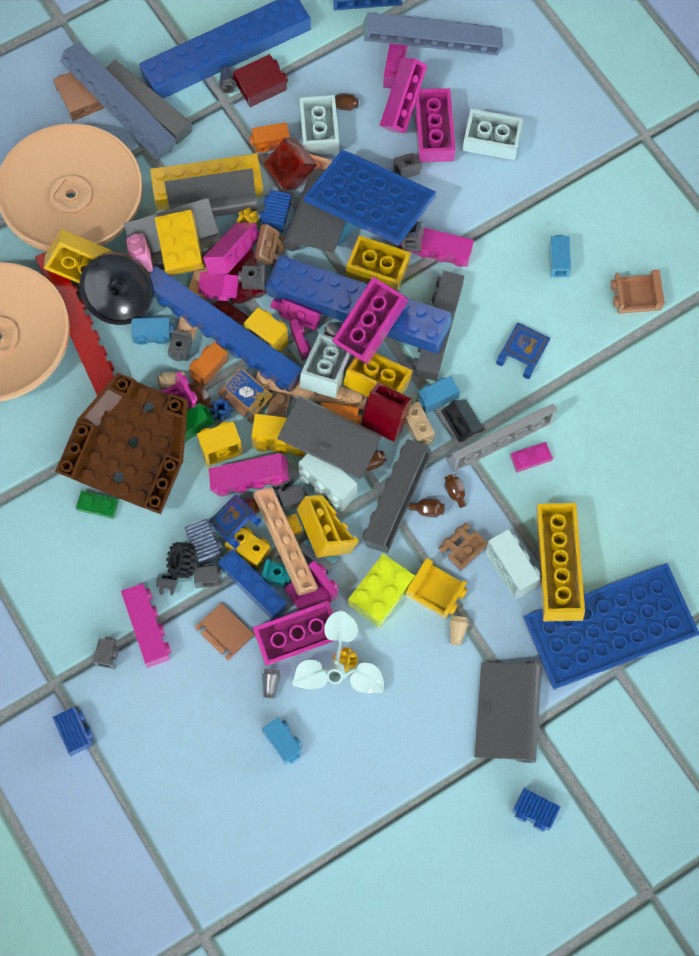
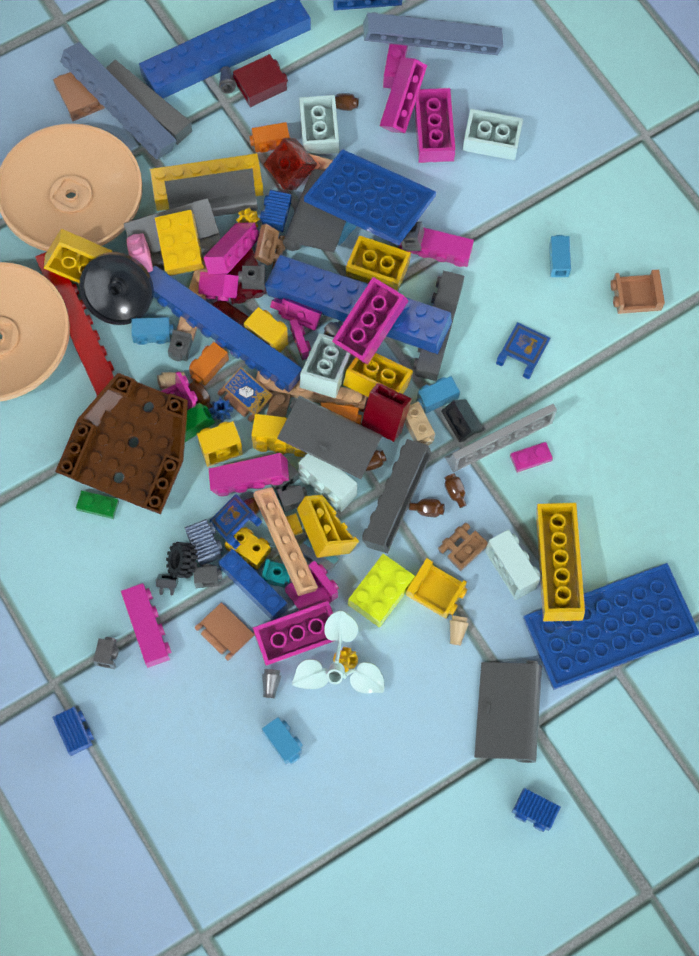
dark grey brick [393,153,422,178] -> none

